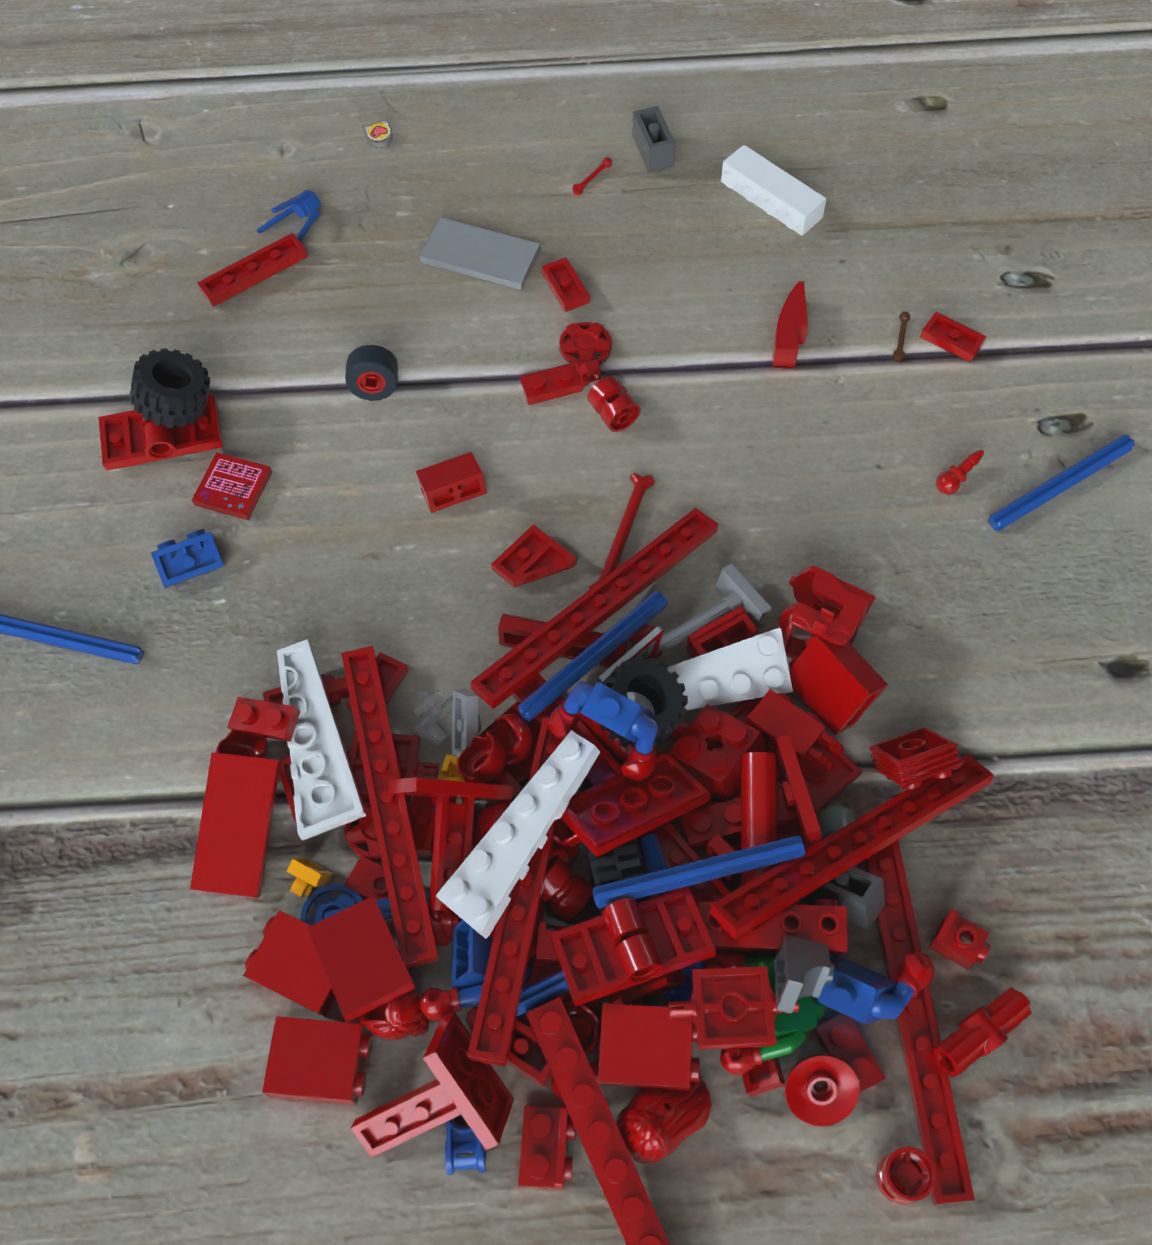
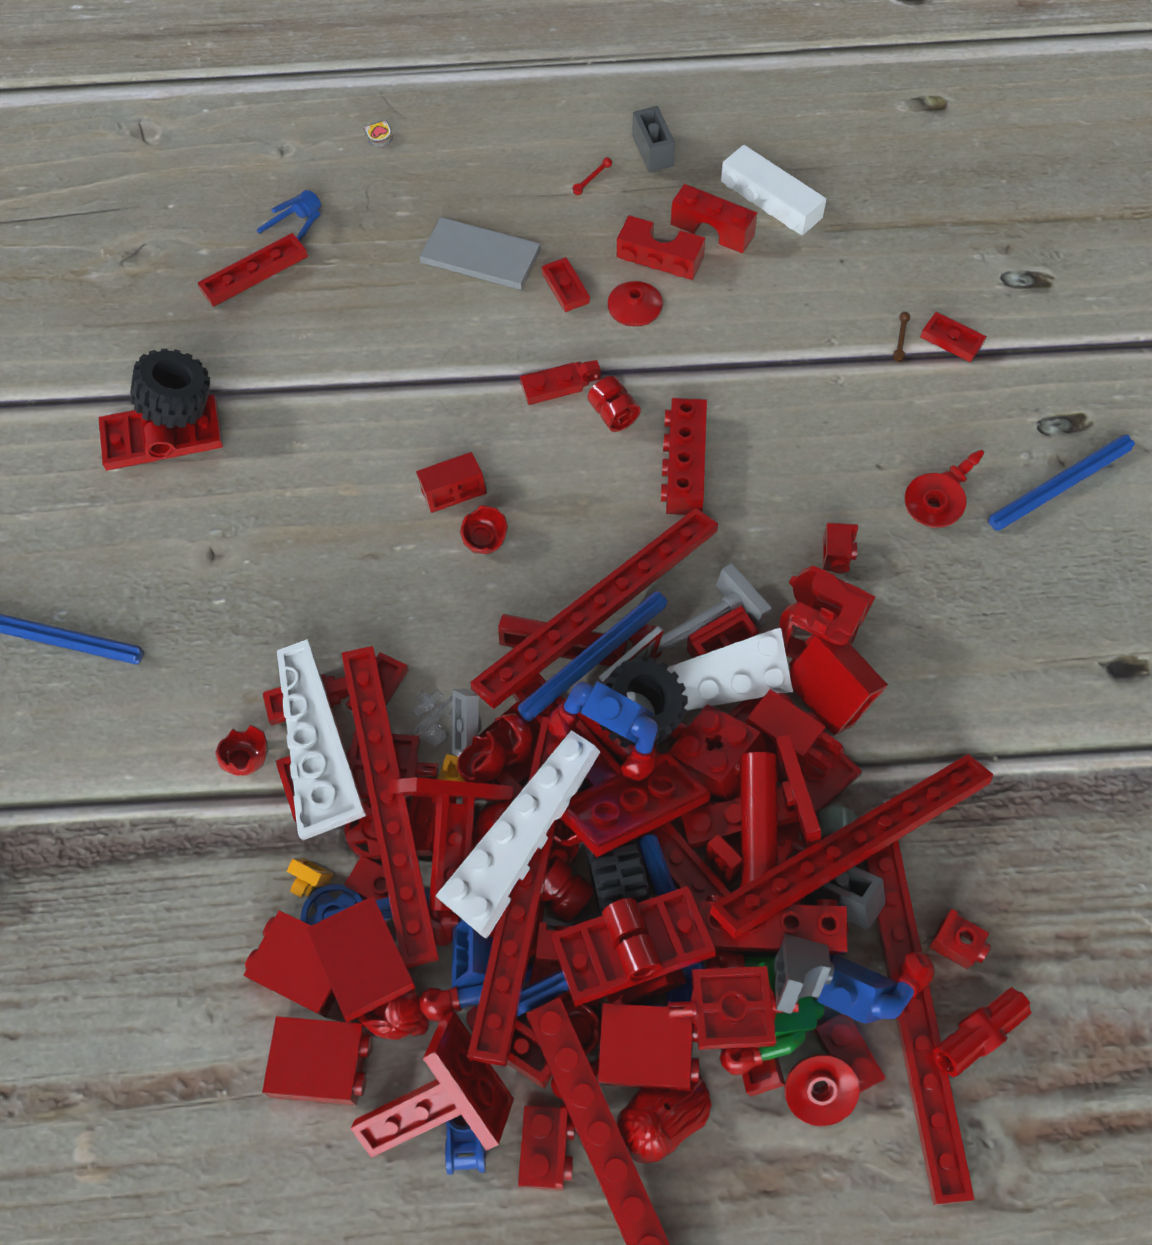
blue bracket [151,529,225,588] -> none
red tile [190,752,281,898] -> none
red tile [192,452,272,520] -> none
red plate [227,697,300,742] -> none
black wheel [345,345,398,401] -> none
red wing [491,524,577,588] -> none
red wheel [559,322,612,365] -> none
red piece [589,473,655,590] -> none
blue axle [593,836,805,908] -> none
red slope [772,281,808,367] -> none
red brick [869,727,962,790] -> none
red wheel [876,1146,937,1204] -> none
none -> red hair [460,505,508,555]
none -> red dish [607,281,663,327]
none -> red arch [616,215,706,280]
none -> red brick [660,398,707,515]
none -> red arch [671,183,758,254]
none -> red brick [823,523,858,574]
none -> red dish [904,473,967,528]

